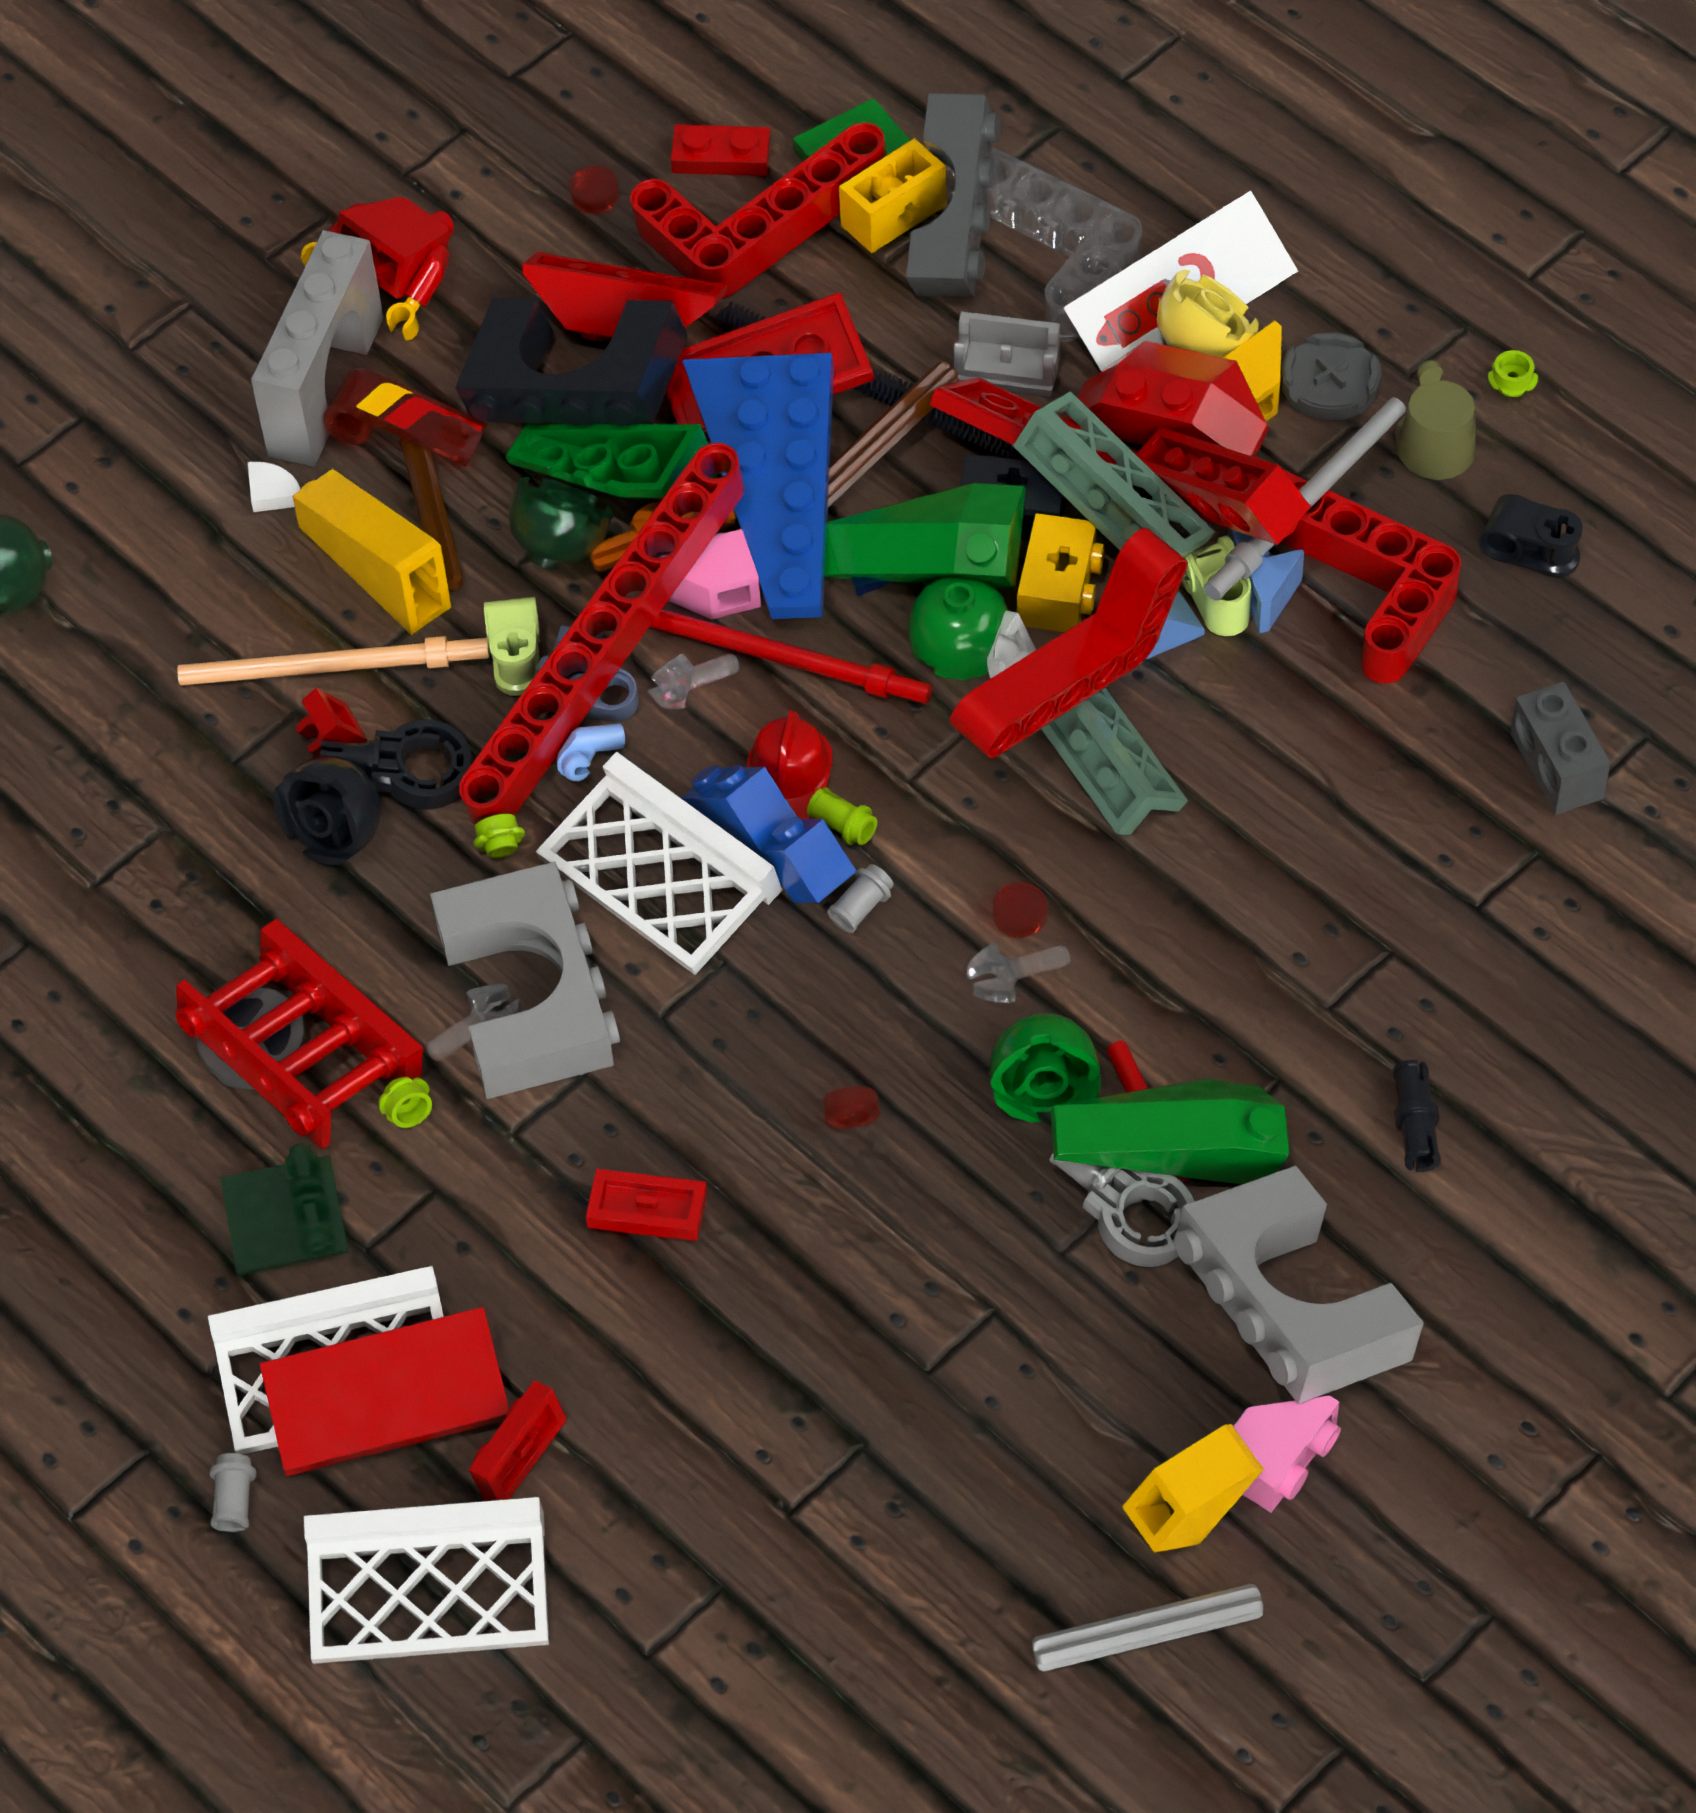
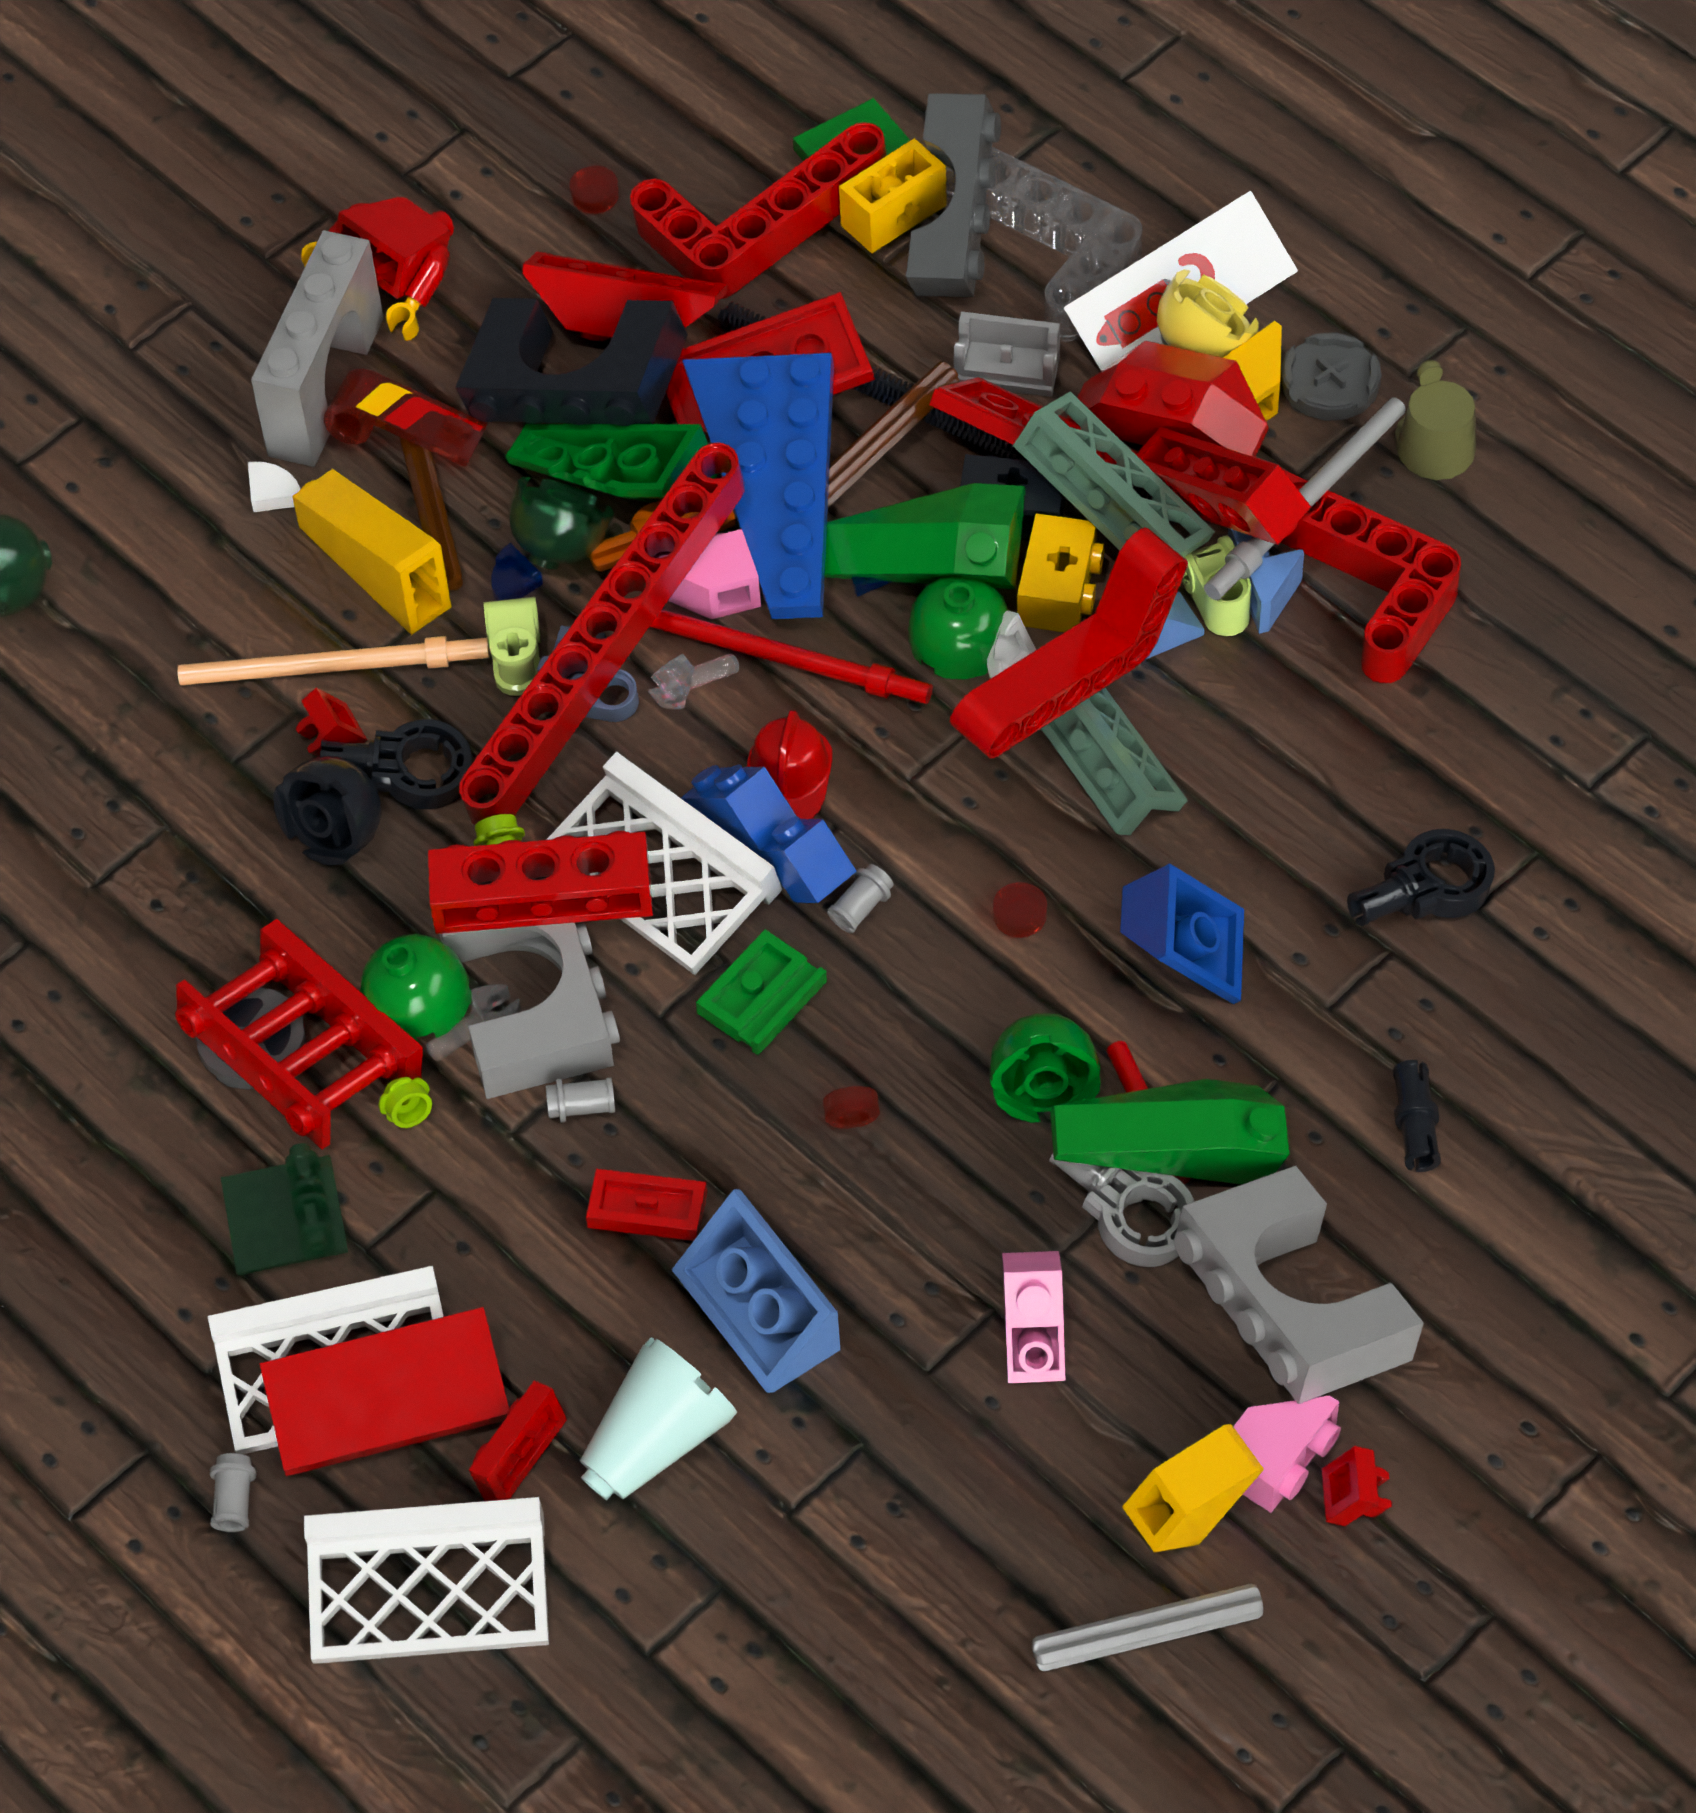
light blue arm [557,723,625,781] -> none
red plate [671,124,771,176] -> none
lime pin [807,787,878,845] -> none
clear bar [967,942,1070,1003] -> none
black piece [1478,494,1583,577] -> none
lime plate [1488,350,1538,397] -> none
dark grey brick [1510,681,1611,815] -> none
none -> green cylinder [360,934,472,1043]
none -> red brick [428,831,653,934]
none -> clear blue tile [491,543,543,601]
none -> light grey pin [545,1078,615,1123]
none -> light aqua cone [580,1337,737,1500]
none -> medium blue slope [672,1189,840,1393]
none -> green plate [696,929,827,1055]
none -> bright pink slope [1002,1251,1066,1383]
none -> blue slope [1120,864,1244,1004]
none -> red tile [1322,1446,1392,1526]
none -> black pin [1347,829,1495,926]

